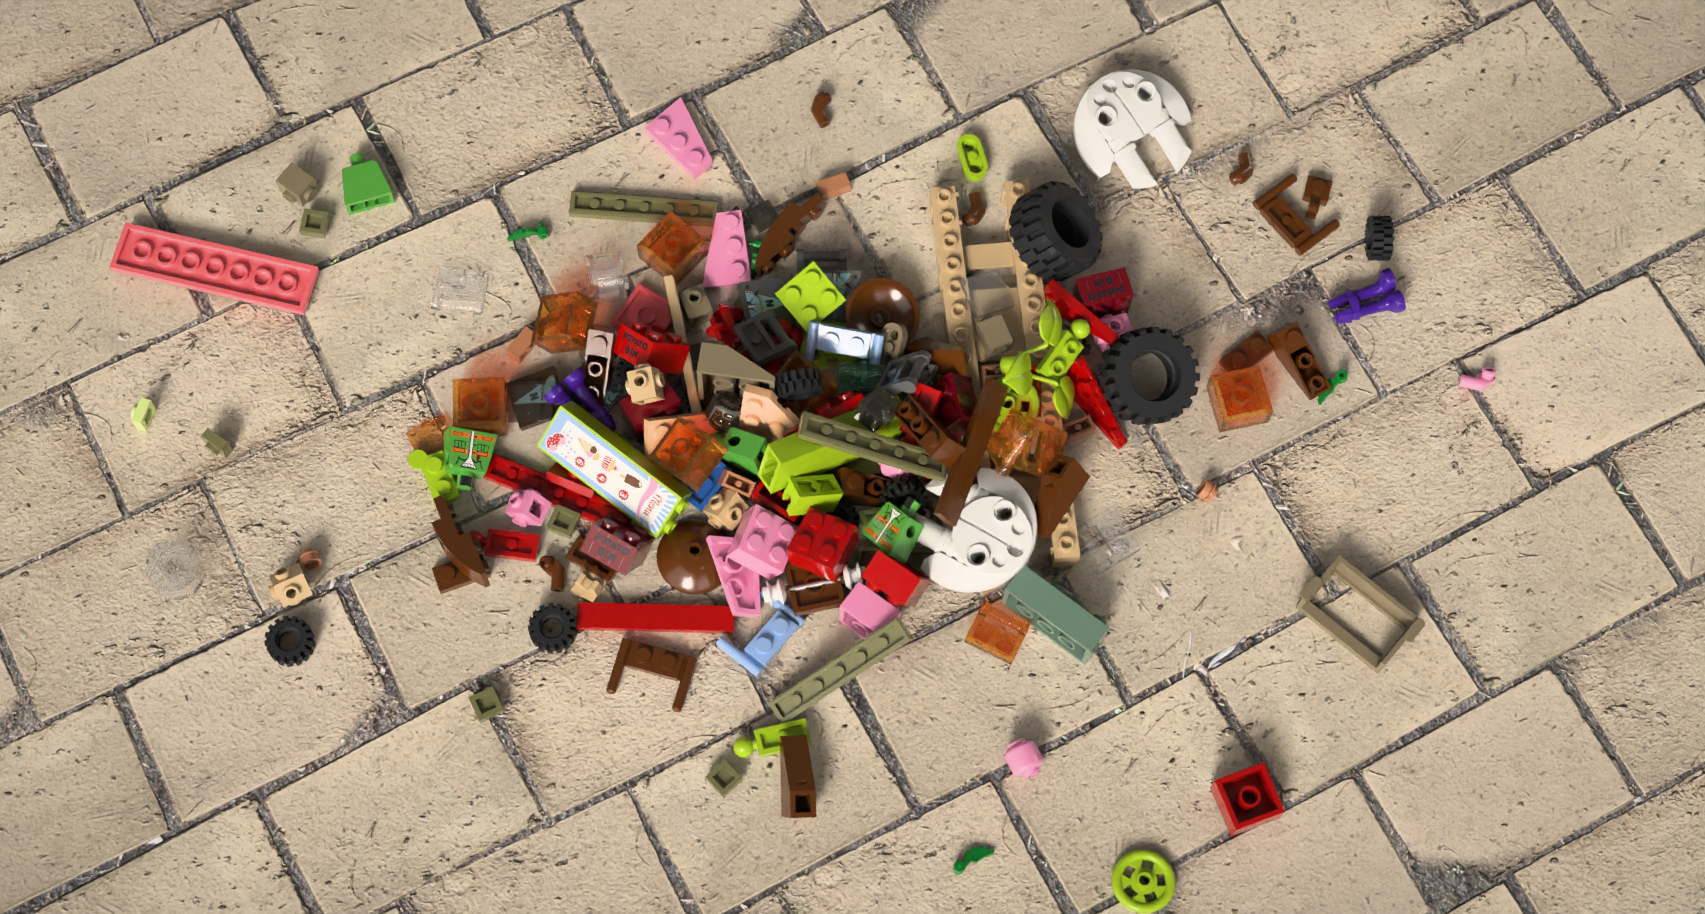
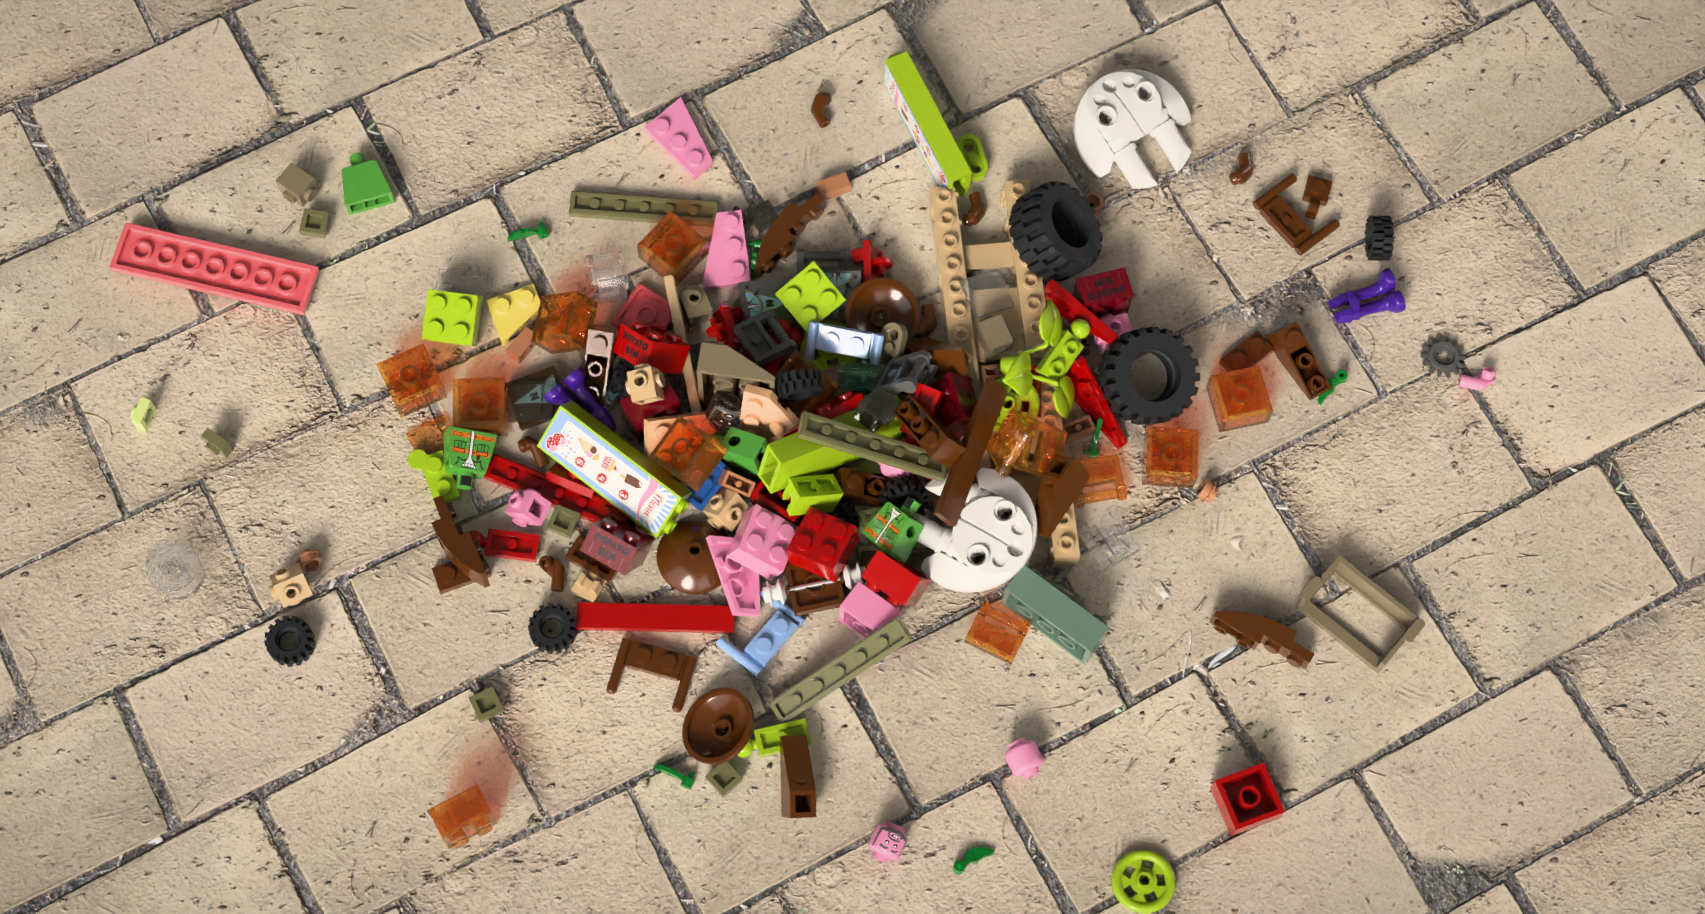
none -> clear orange brick [376,343,447,418]
none -> lime brick [422,289,483,346]
none -> clear orange brick [428,784,497,849]
none -> light yellow wing [486,284,543,346]
none -> reddish brown arm [517,436,550,468]
none -> green piece [653,764,695,790]
none -> reddish brown dish [682,687,754,765]
none -> red hips [851,240,893,284]
none -> bright pink head [868,821,908,863]
none -> lime brick [883,51,972,198]
none -> reddish brown arm [915,303,937,338]
none -> clear orange plate [1074,454,1127,508]
none -> green piece [1082,418,1103,461]
none -> nougat plate [1085,192,1104,216]
none -> clear orange brick [1142,426,1199,488]
none -> reddish brown slope [1210,611,1314,669]
none -> dark grey gear [1420,336,1466,378]

